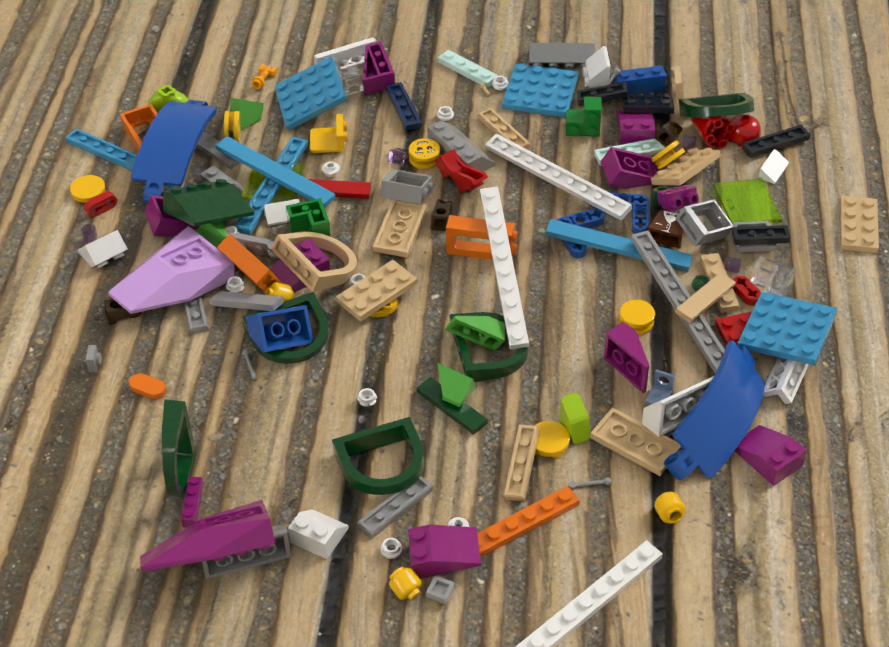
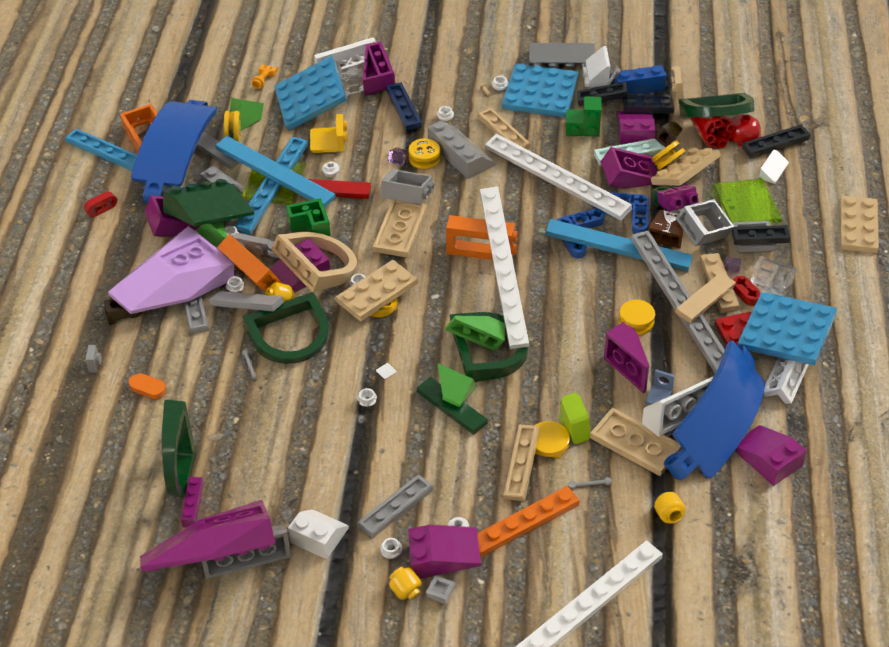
yellow tile [70,175,106,203] -> none
white slope [78,230,128,268] -> none
hose [81,224,98,244] -> none
lime piece [148,85,189,112] -> none
blue slope [246,305,314,352] -> none
white slope [264,199,300,226] -> none
dark green window [332,417,424,495] -> none
dark brown leg [431,199,452,231] -> none
red arch [434,149,488,193] -> none
light aqua plate [438,50,498,88] -> none
slope [681,135,697,156] -> none
clear green plate [691,275,709,291] -> none
none -> white sticker [376,363,397,379]

